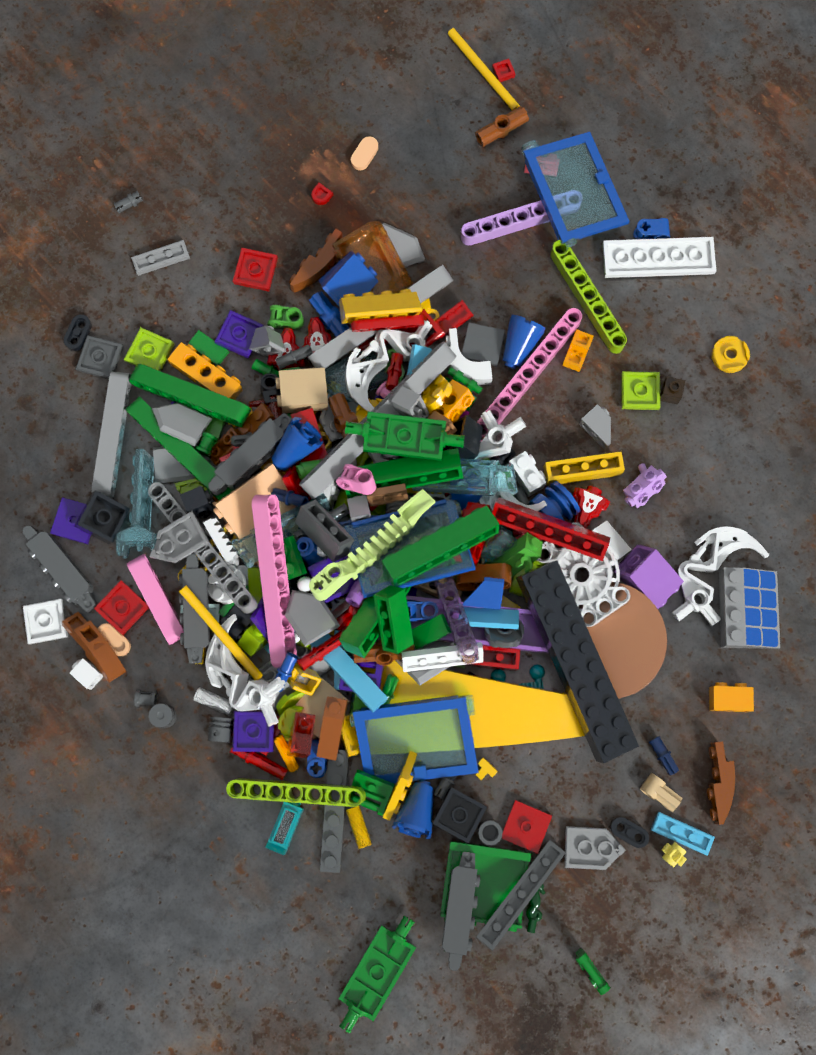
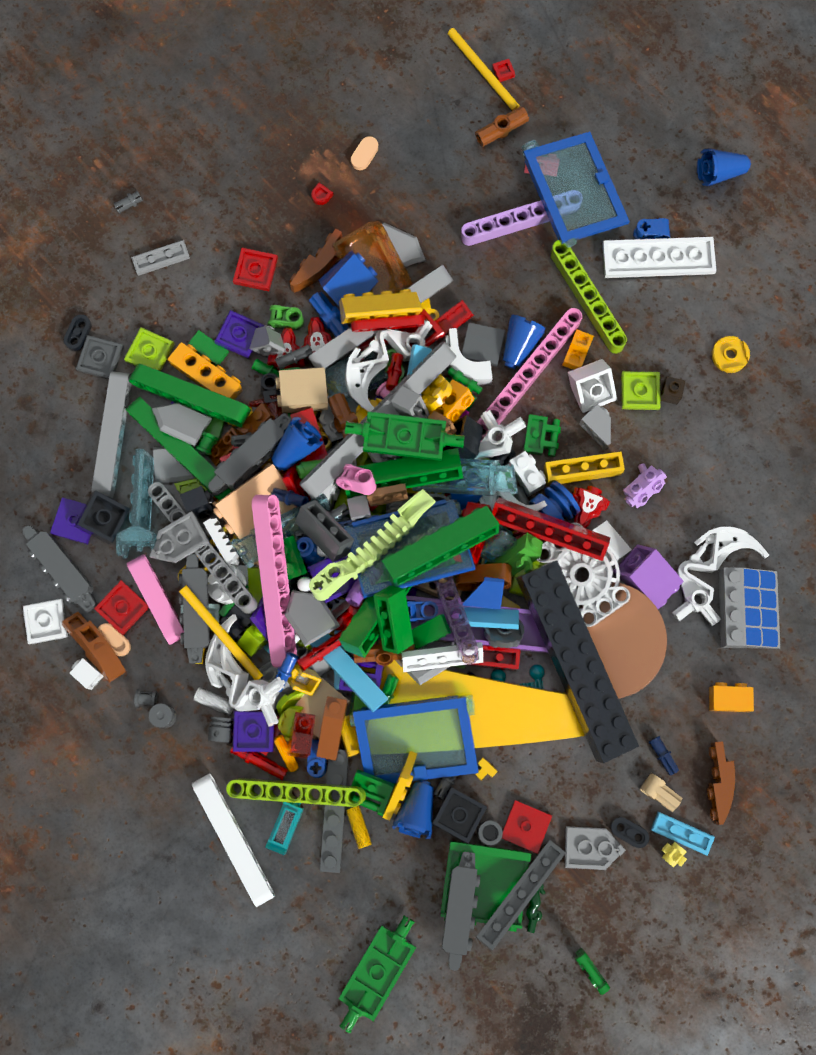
none -> white beam [192,773,275,907]
none -> green plate [523,414,561,457]
none -> white slope [568,359,617,413]
none -> blue cone [697,148,751,186]

